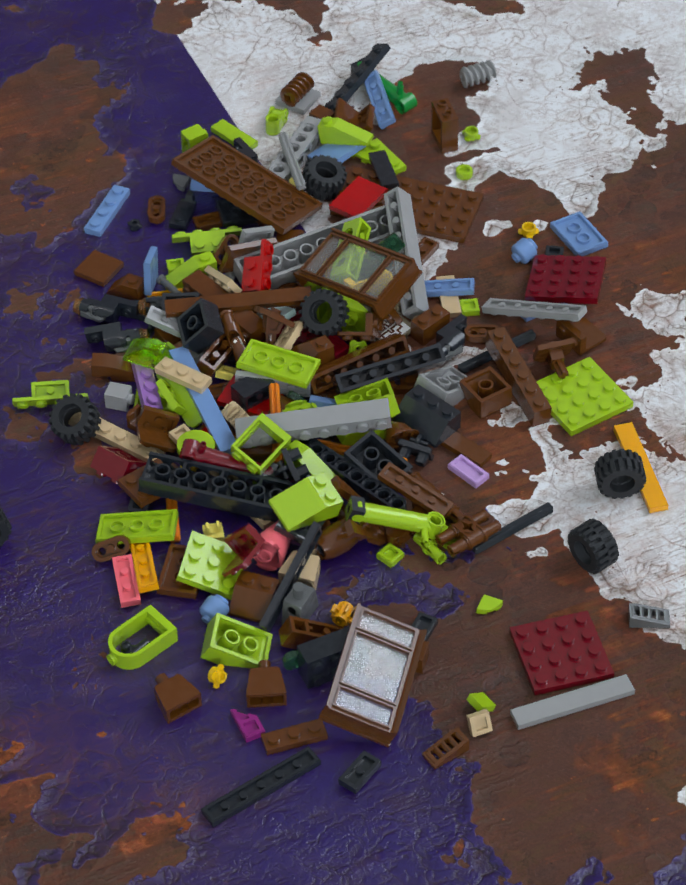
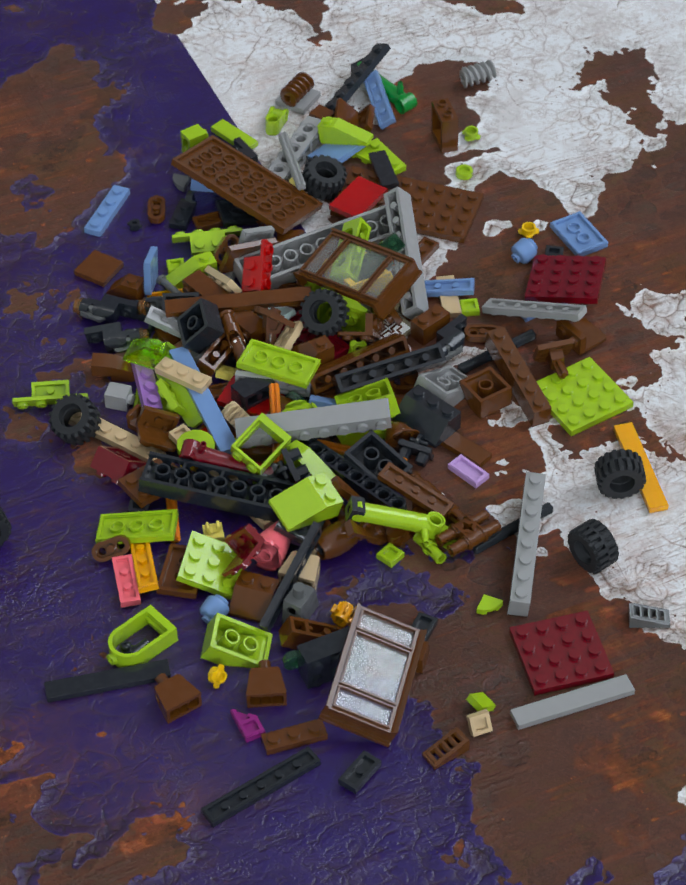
none -> black tile [44,659,171,703]
none -> light grey brick [507,471,546,617]

